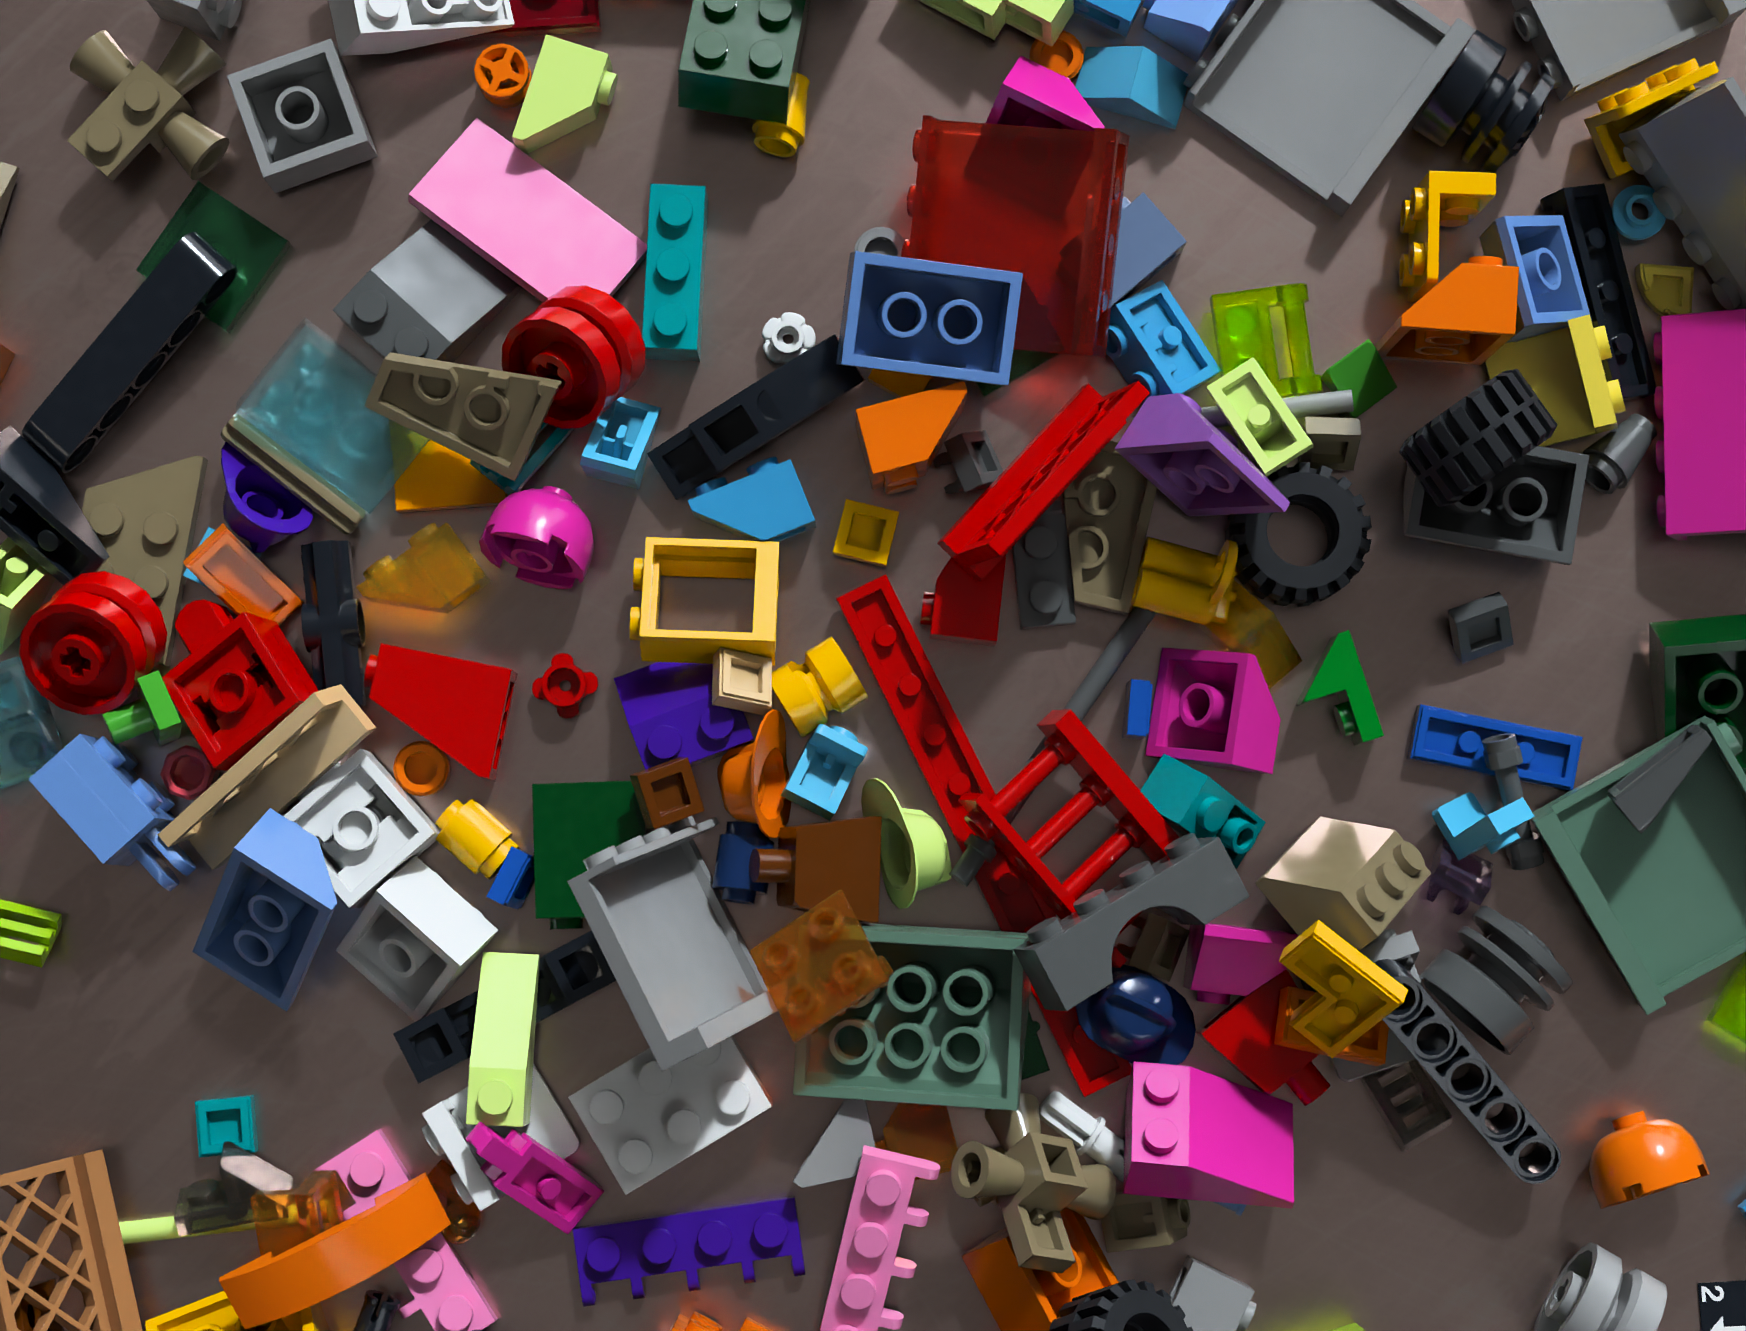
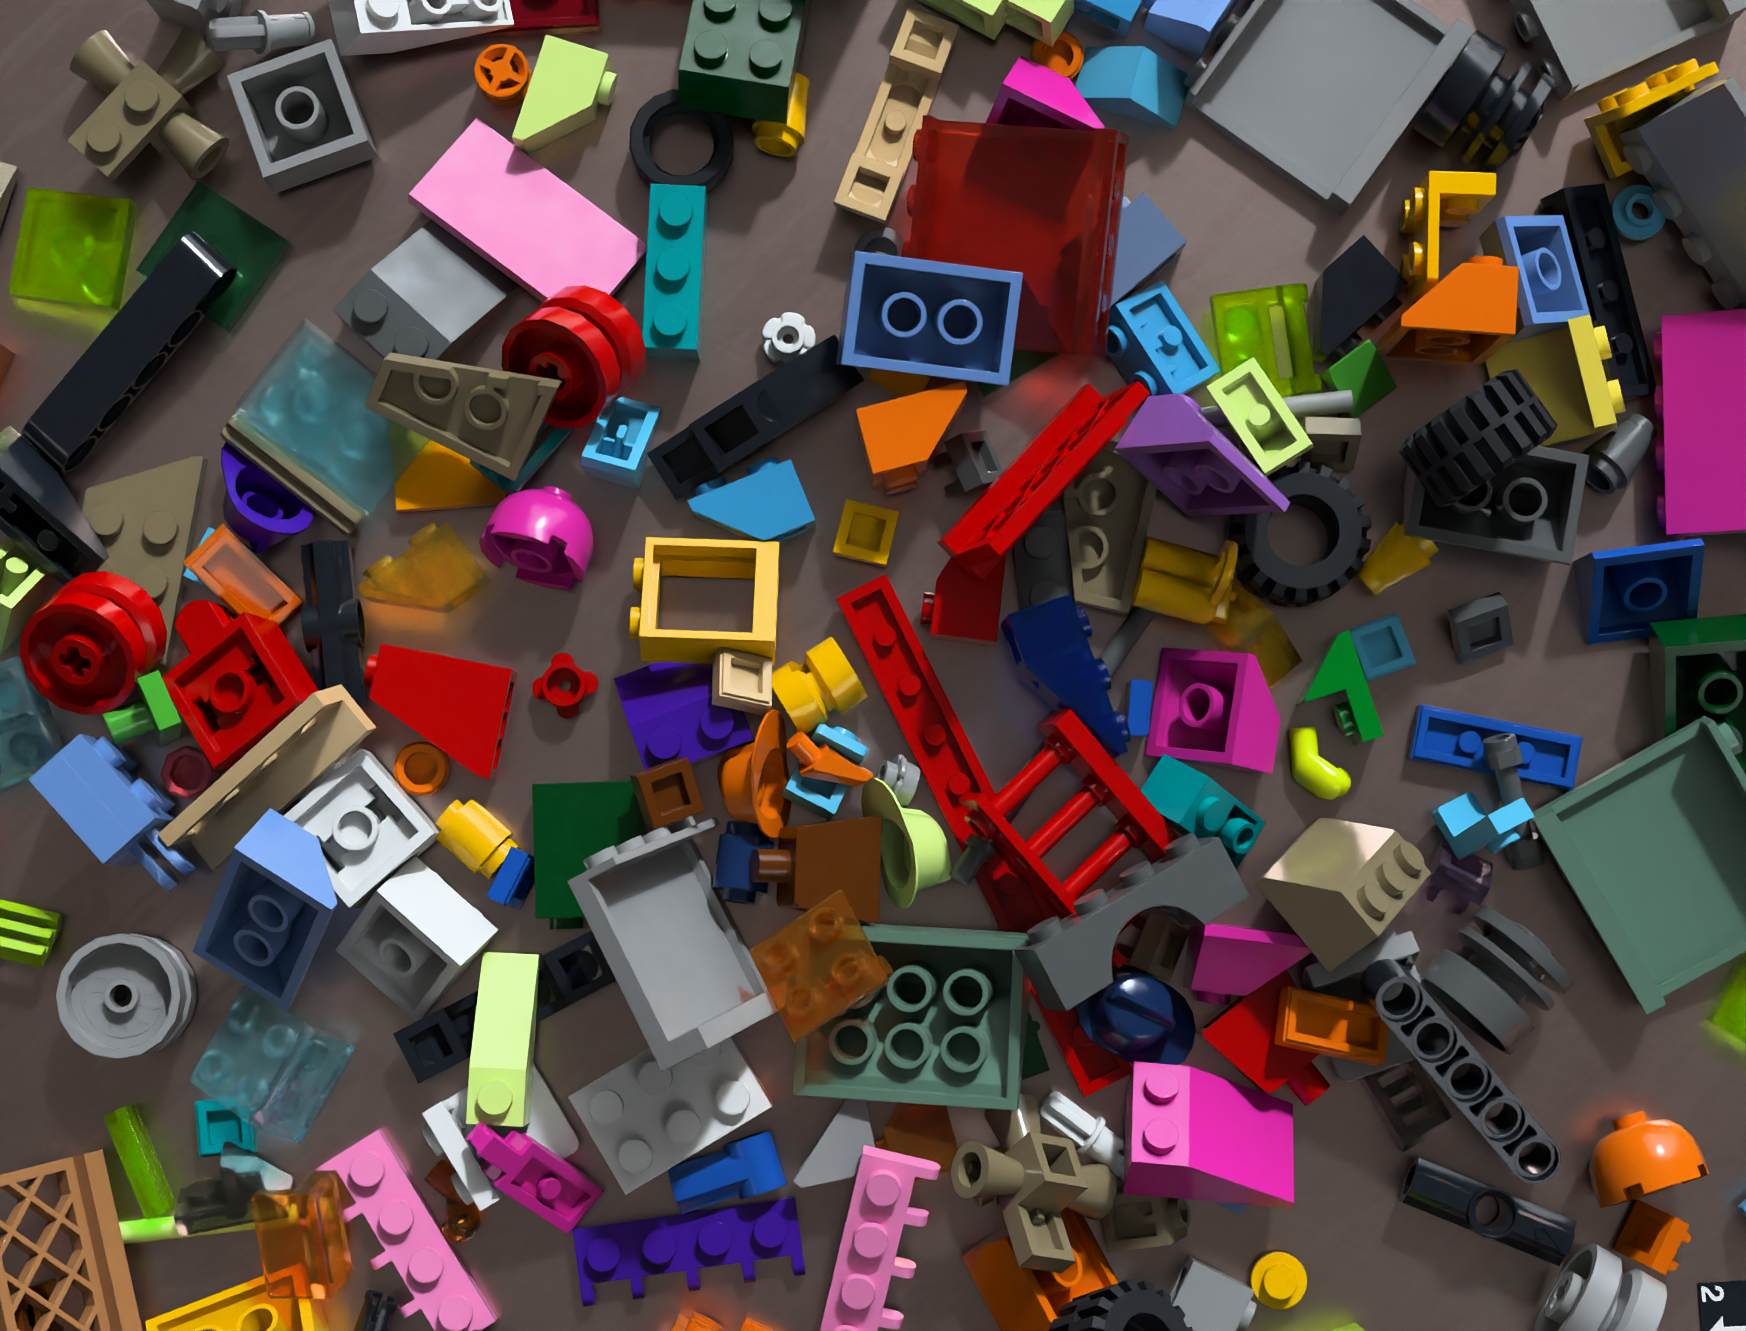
orange slope [219,1172,451,1329] -> none
yellow tile [1279,920,1408,1058] -> none
dark grey slope [1607,724,1713,834] -> none
light yellow tile [1635,263,1694,316] -> none
none -> clear neon green plate [9,187,138,311]
none -> light grey wheel [56,933,197,1059]
none -> clear neon green tile [104,1104,178,1219]
none -> clear light blue bracket [190,985,356,1144]
none -> light grey axle [204,10,315,54]
none -> black tyre [629,89,734,193]
none -> blue piece [667,1130,787,1214]
none -> orange bar [786,731,873,787]
none -> tan slope [833,7,959,224]
none -> light grey plate [876,754,920,807]
none -> clear blue slope [1000,594,1131,761]
none -> yellow plate [1250,1252,1307,1309]
none -> neon yellow arm [1289,727,1351,800]
none -> black slope [1312,235,1408,365]
none -> medium azure tile [1349,612,1416,682]
none -> yellow cone [1357,522,1439,596]
none -> black piece [1399,1156,1577,1266]
none -> blue slope [1573,538,1705,645]
none -> orange tile [1613,1200,1691,1275]

